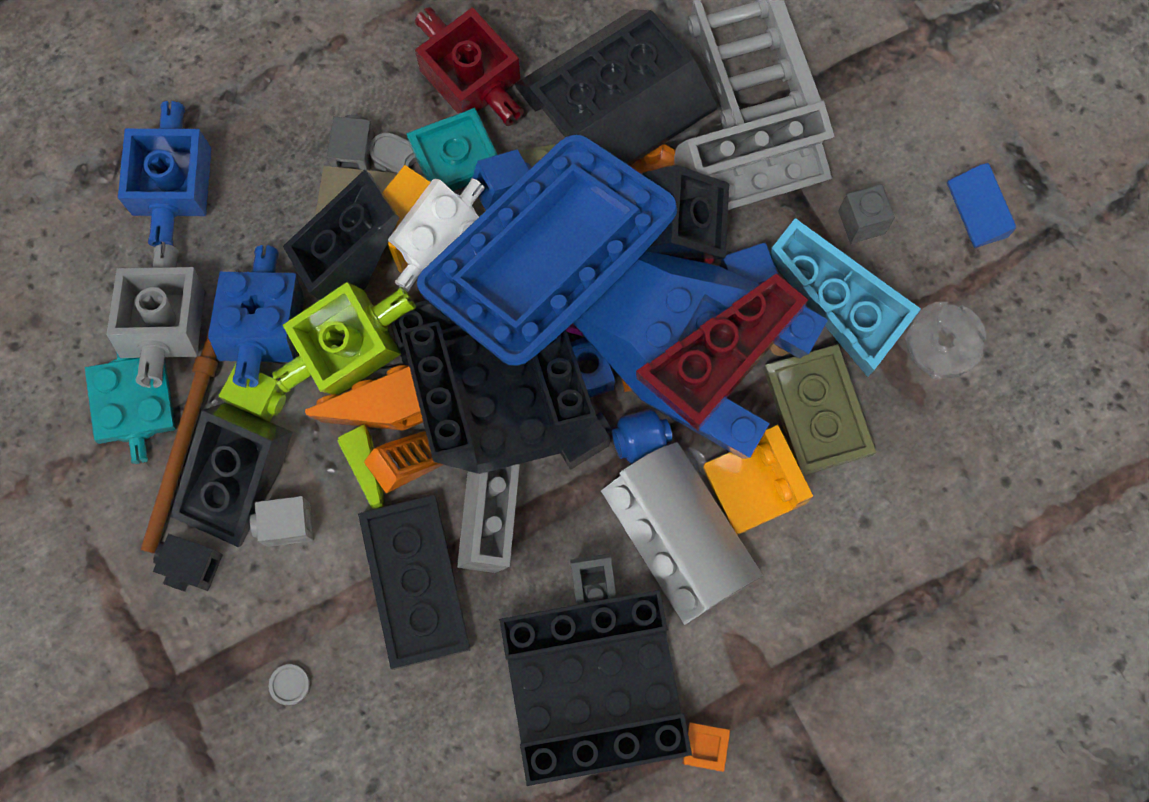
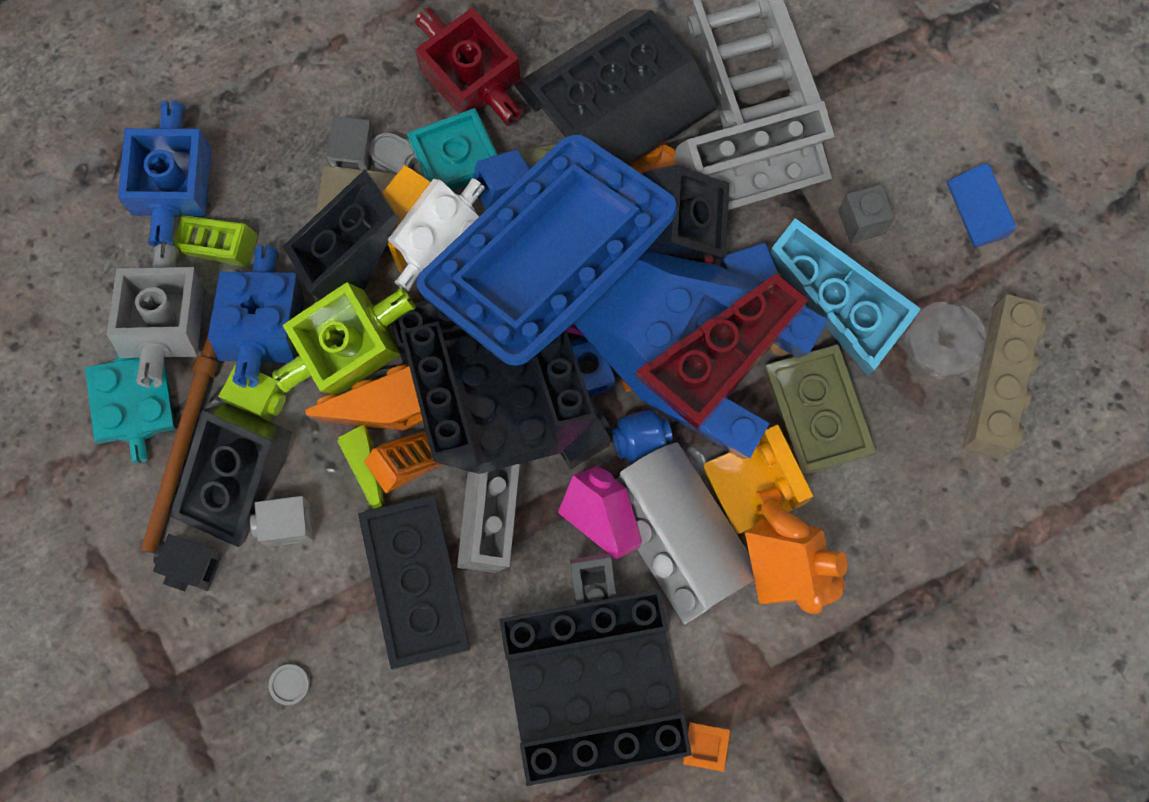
none -> lime slope [173,215,258,267]
none -> dark pink slope [558,466,642,559]
none -> orange torso [745,487,848,615]
none -> dark tan brick [962,294,1047,459]

